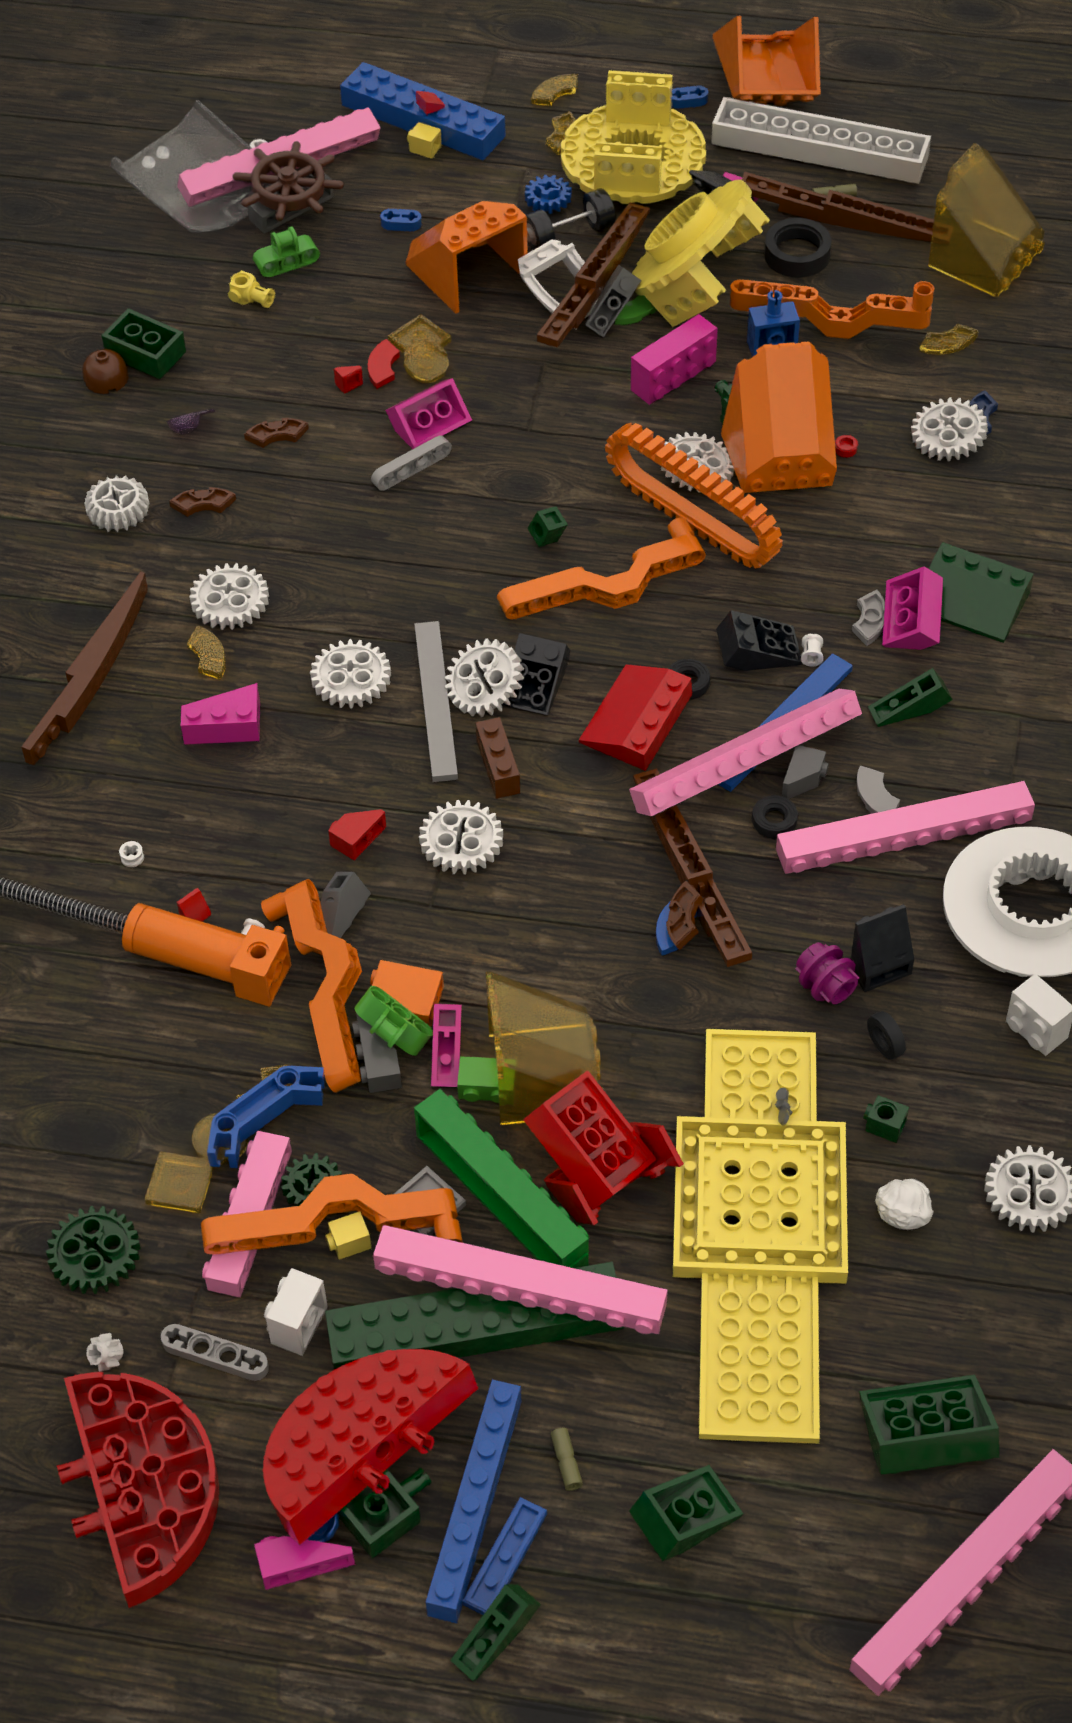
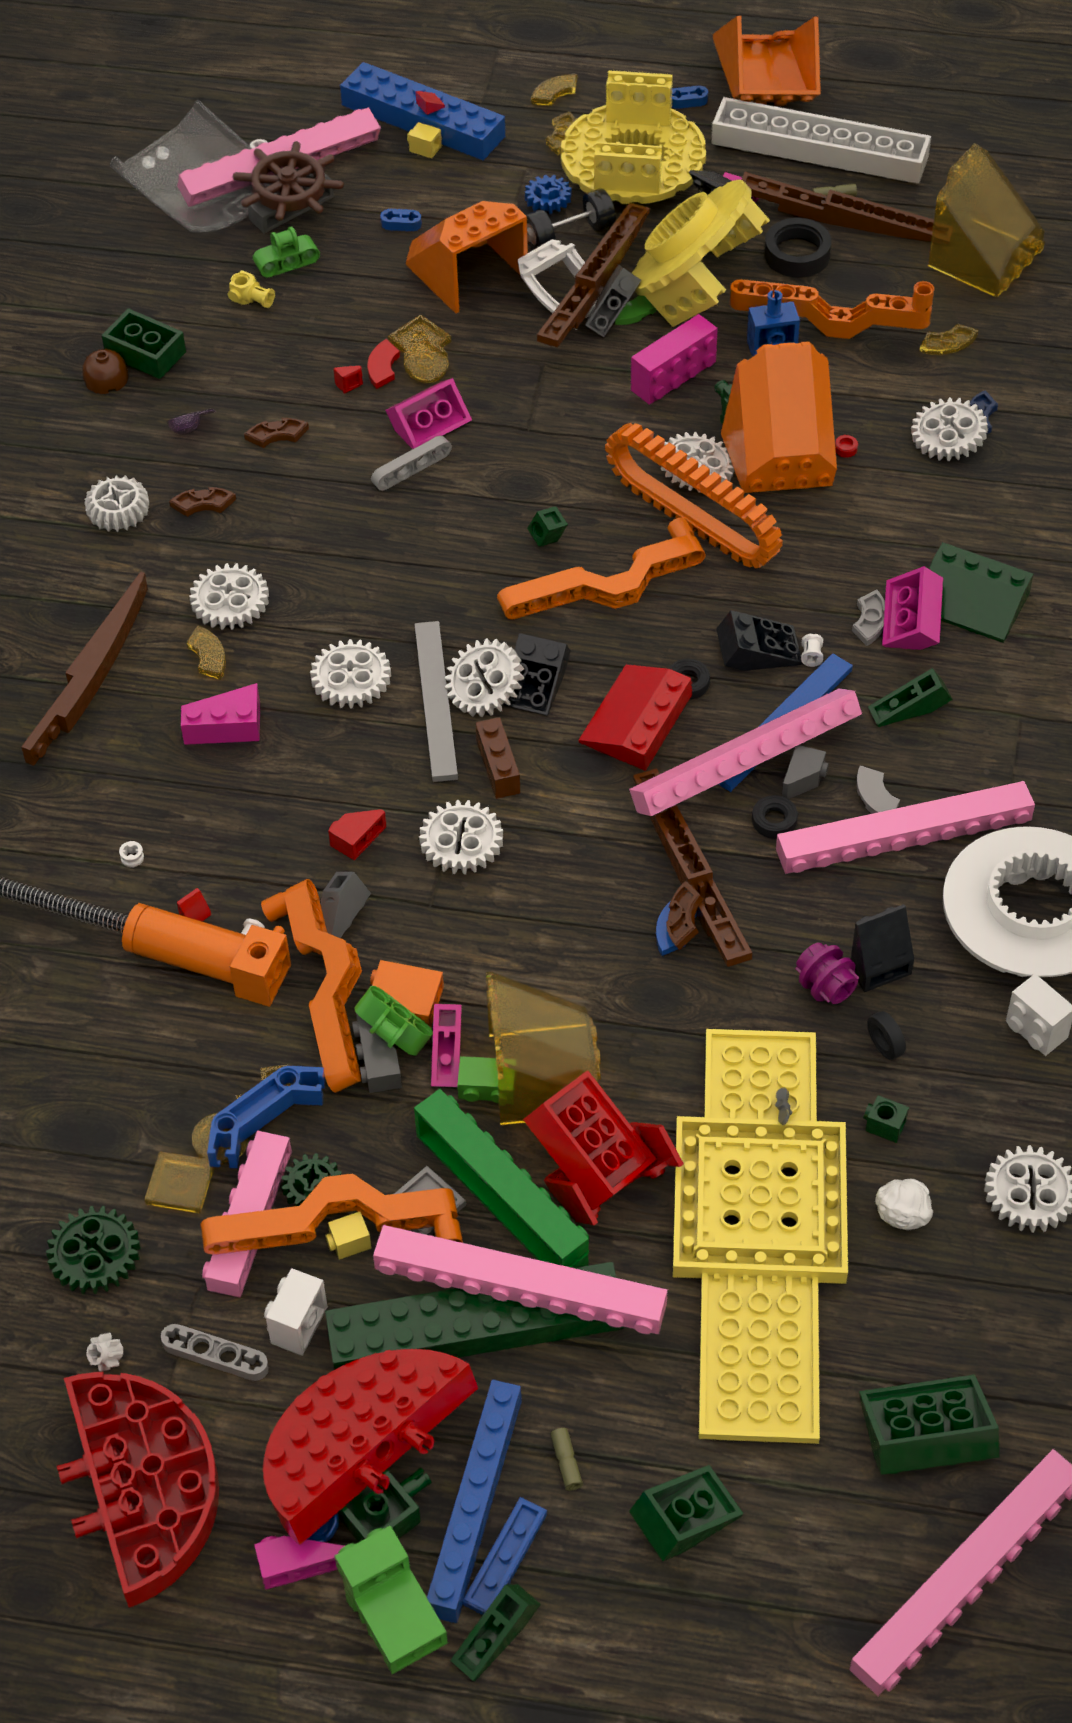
none -> bright green brick [335,1526,448,1674]

